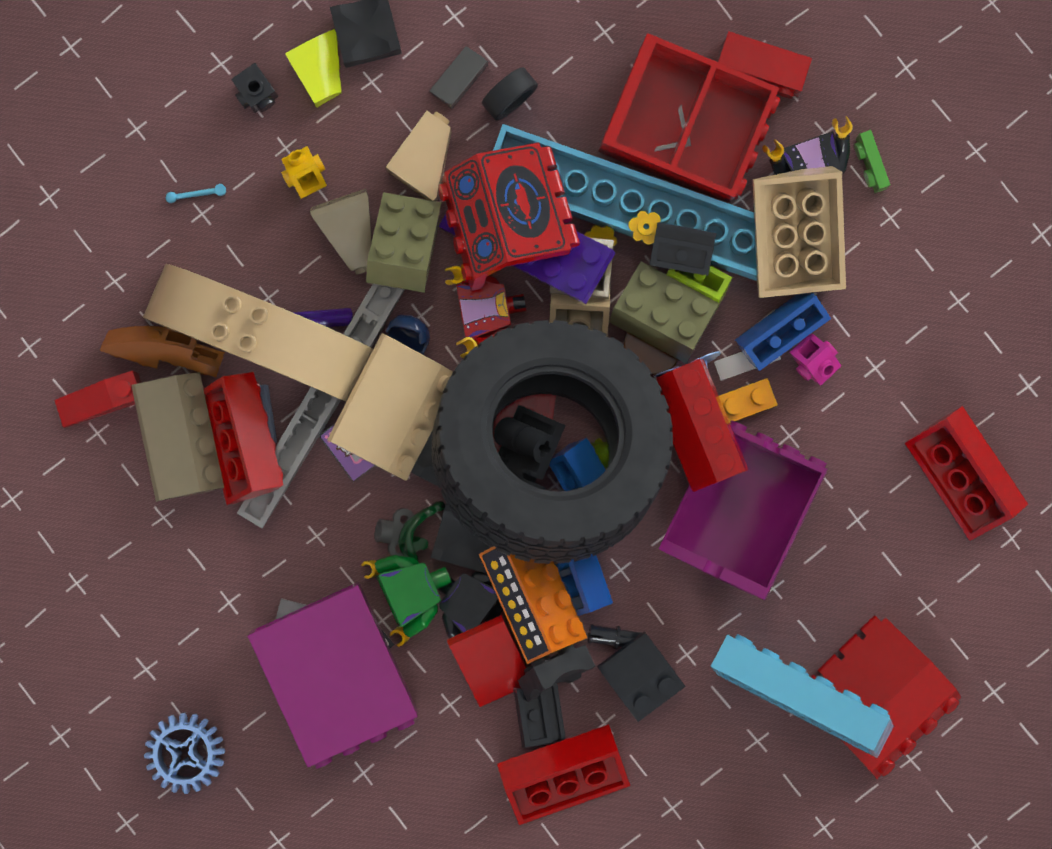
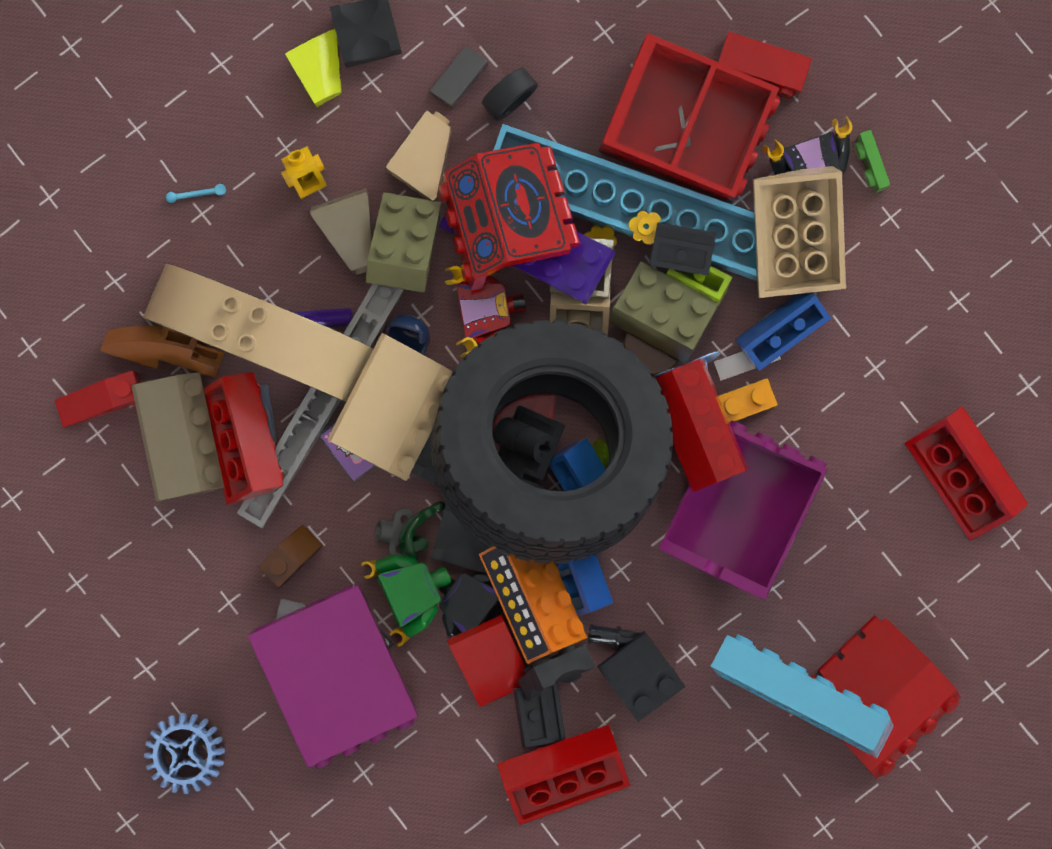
black brick [231,63,278,113] -> none
dark pink brick [789,333,842,386] -> none
none -> reddish brown slope [258,524,323,588]

